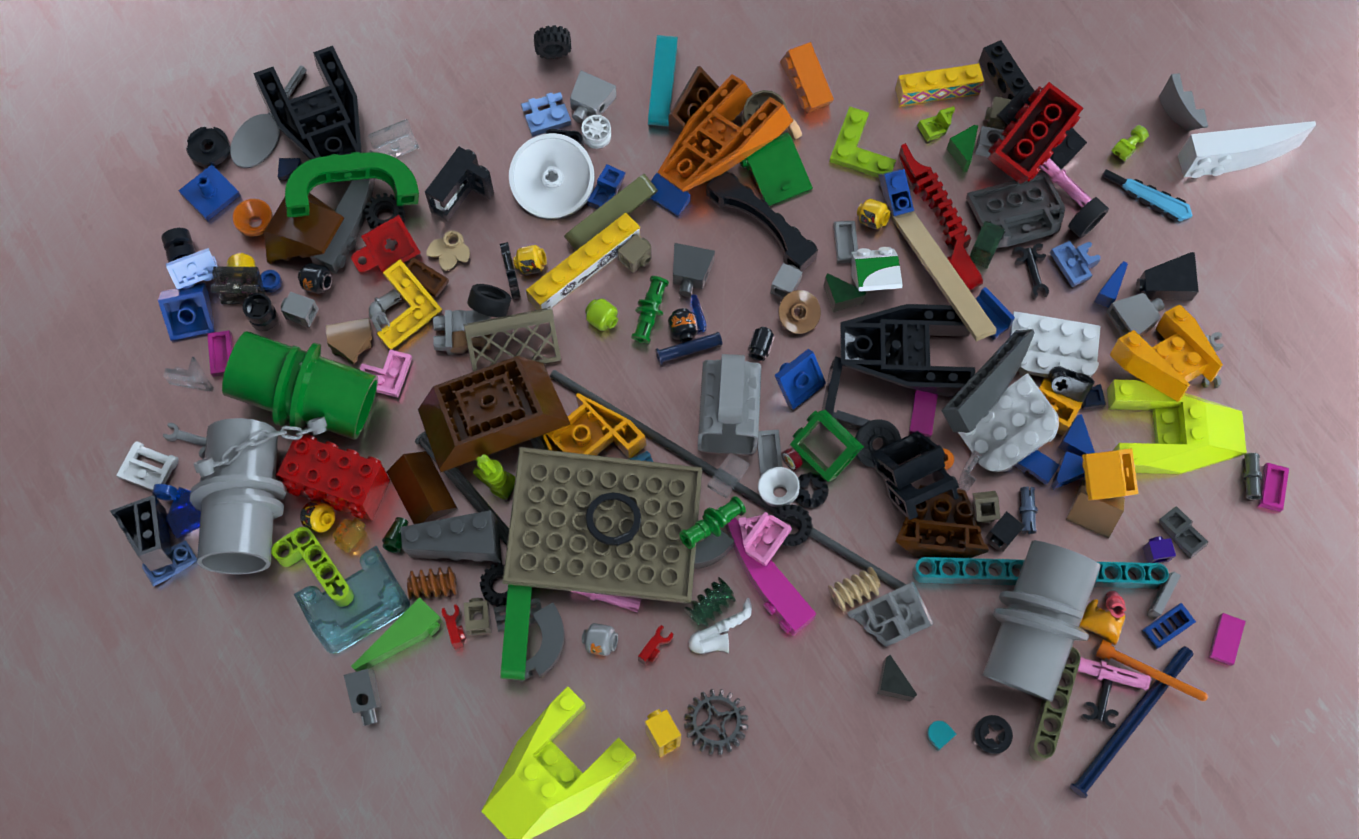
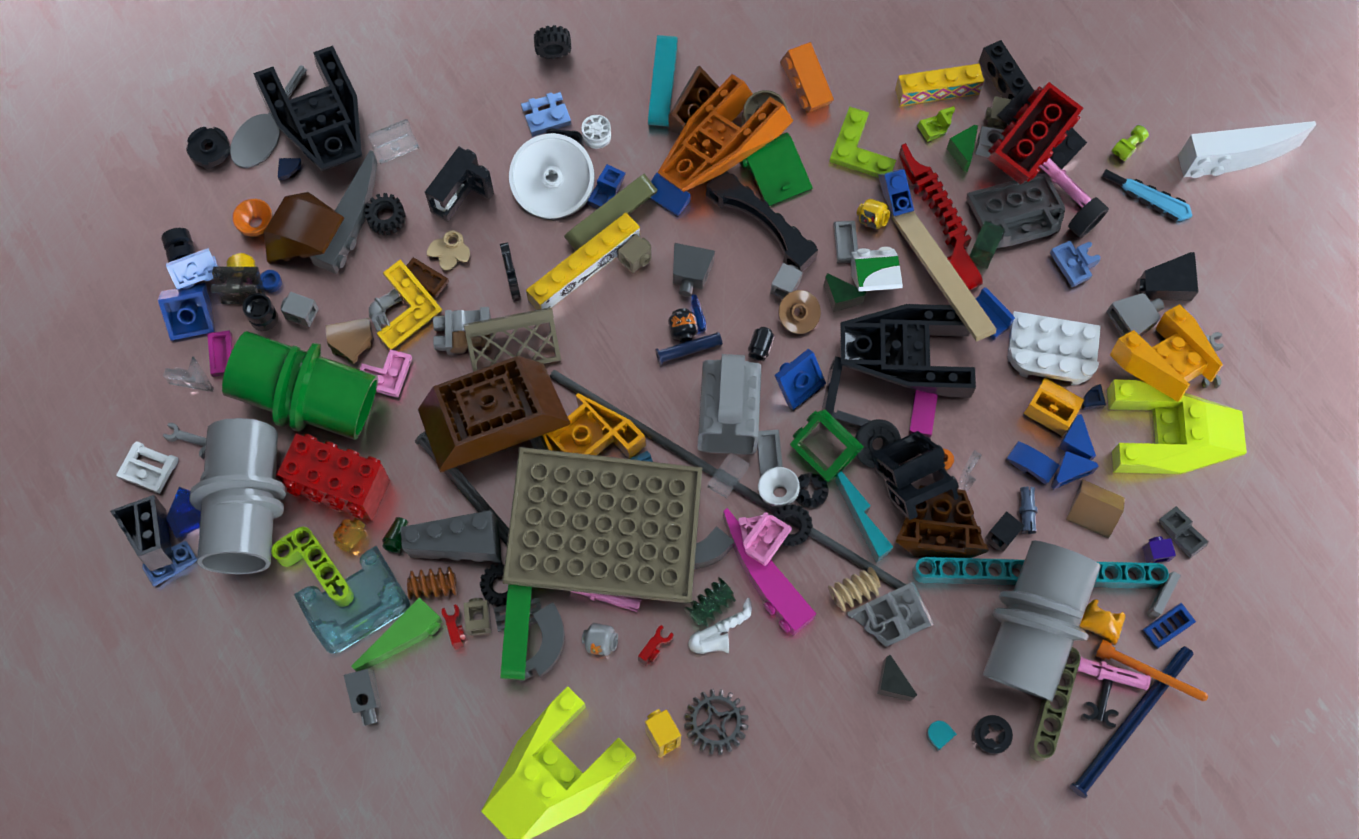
blue tile [152,484,178,501] -> none
blue tile [178,165,241,222] -> none
light grey piece [194,416,327,477] -> none
green arch [285,152,419,218] -> none
black head [298,263,332,294] -> none
yellow head [300,501,335,533] -> none
red plate [351,215,421,273] -> none
reddish brown slope [386,451,458,524] -> none
black tyre [467,284,512,317] -> none
lime piece [473,454,516,500] -> none
yellow head [513,245,547,275] -> none
light grey torso [570,70,617,123] -> none
lime head [585,298,618,331] -> none
black piece [586,492,641,546] -> none
green piece [631,276,669,344] -> none
green piece [679,496,746,549] -> none
dark red tile [781,448,802,471] -> none
light nougat tile [786,118,802,140] -> none
dark grey slope [941,329,1035,433] -> none
white plate [958,373,1059,472] -> none
dark tan brick [972,491,1001,523] -> none
black bar [1012,243,1049,299] -> none
black piece [1048,366,1095,402] -> none
light orange slope [1082,448,1138,501] -> none
blue slope [1094,261,1128,308] -> none
coral pin [1105,591,1126,618] -> none
light grey slope [1159,73,1208,131] -> none
dark pink tile [1209,613,1246,666] -> none
dark grey pin [1243,453,1263,500] -> none
dark pink tile [1258,463,1289,512] -> none
none -> teal slope [835,471,893,563]

